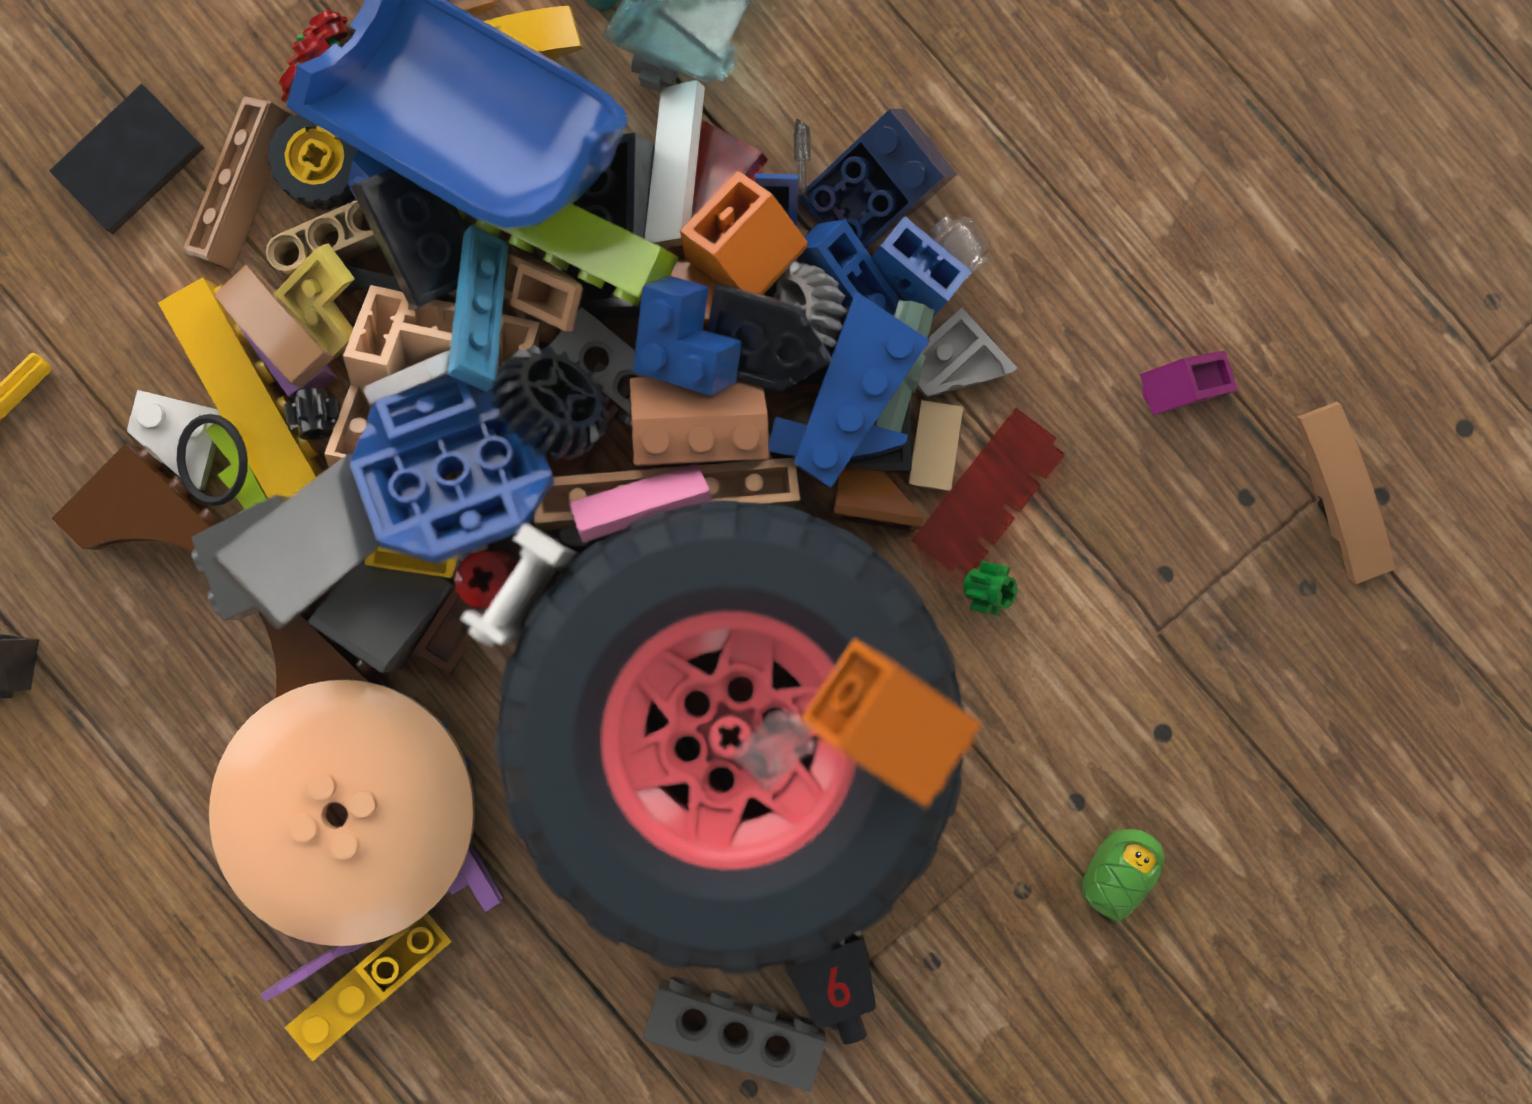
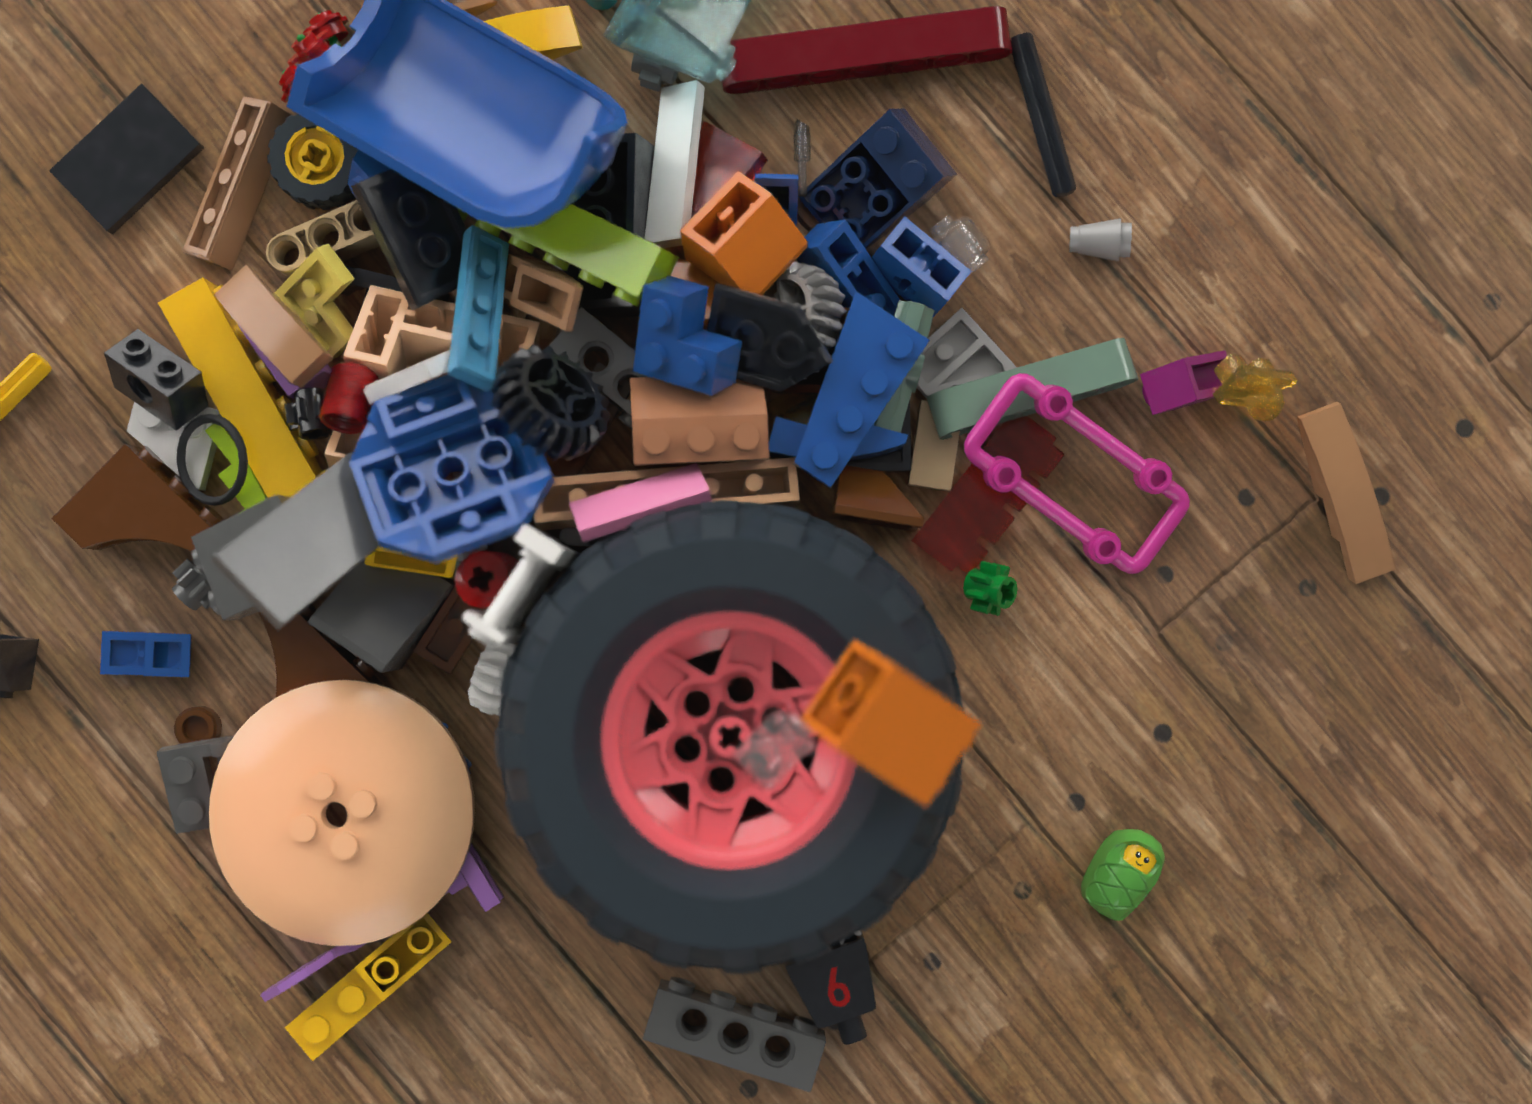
none -> blue slope [100,631,192,677]
none -> black brick [104,329,209,431]
none -> dark grey plate [156,736,234,834]
none -> dark grey gear [172,558,212,611]
none -> reddish brown tile [174,706,222,744]
none -> red piece [319,362,379,434]
none -> white gear [468,641,516,715]
none -> dark red beam [717,6,1012,94]
none -> sand green beam [927,338,1139,440]
none -> dark pink bar [964,373,1190,574]
none -> black axle [1011,32,1076,198]
none -> light grey cone [1069,218,1132,262]
none -> clear yellow hips [1213,354,1298,421]

